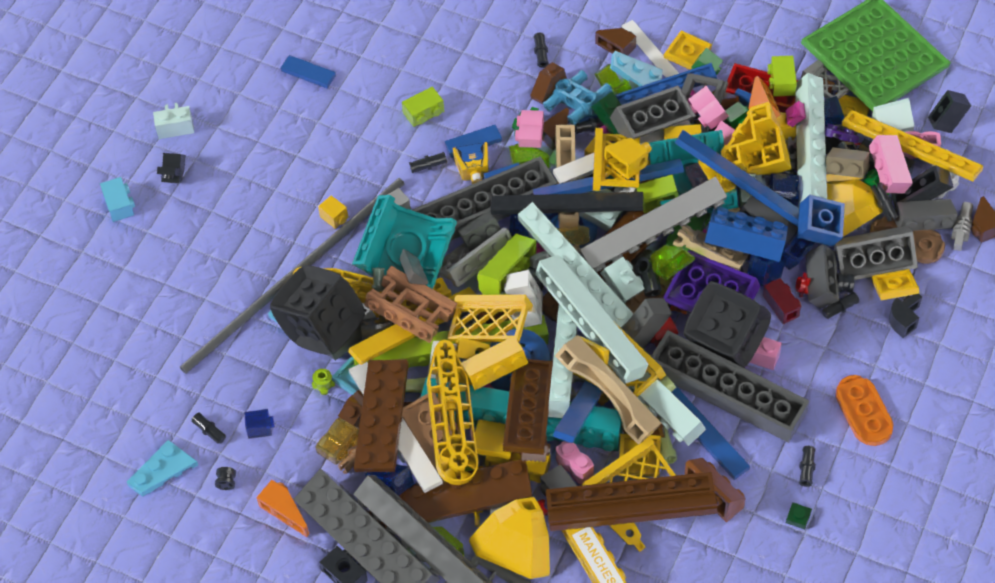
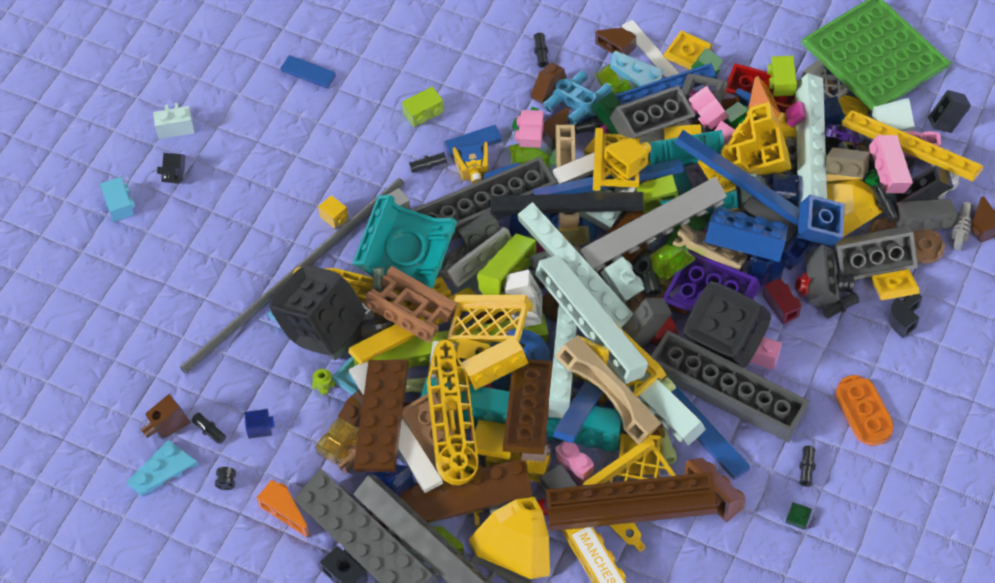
dark grey slope [400,249,428,285] -> none
none -> reddish brown torso [141,394,191,438]

